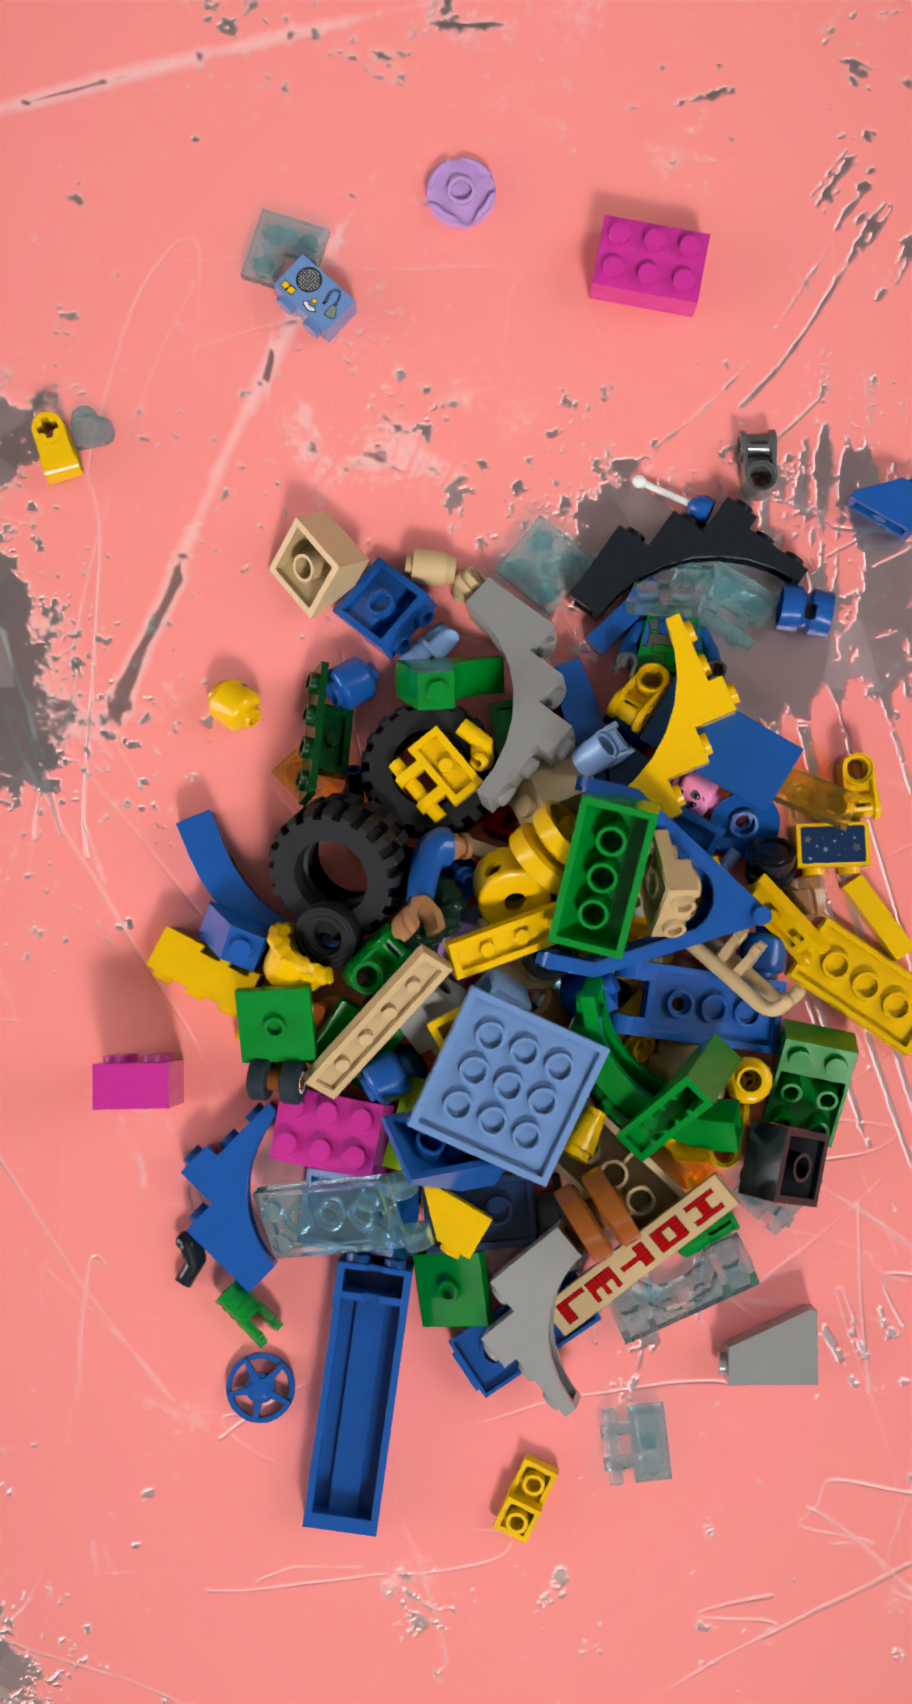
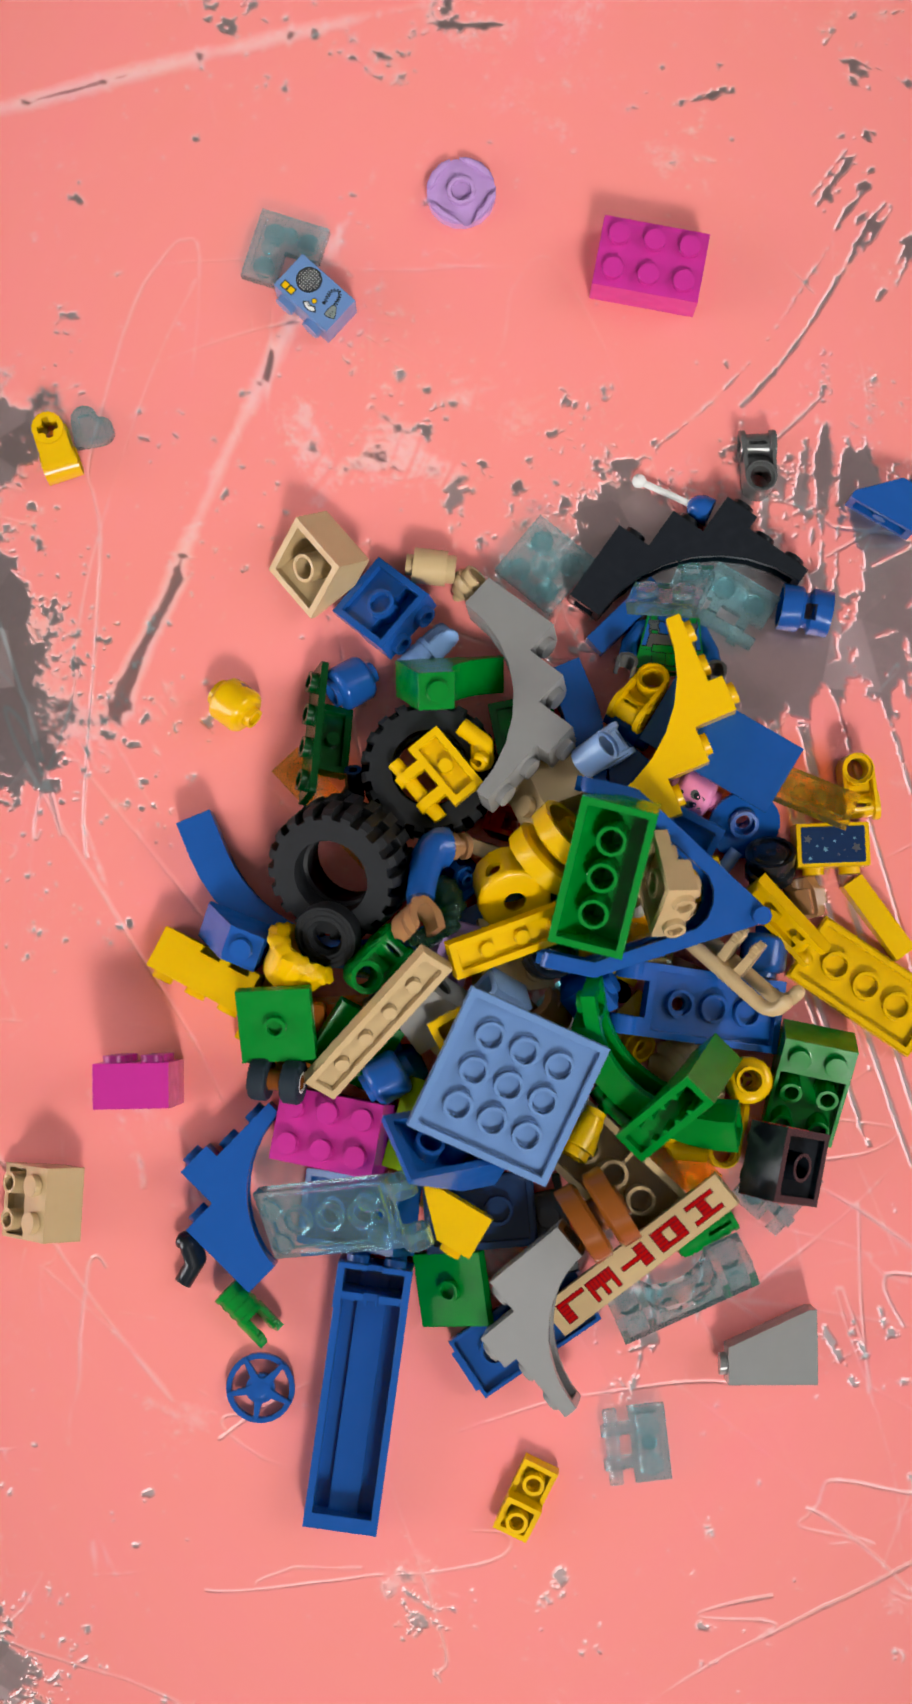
none -> tan slope [1,1162,85,1244]

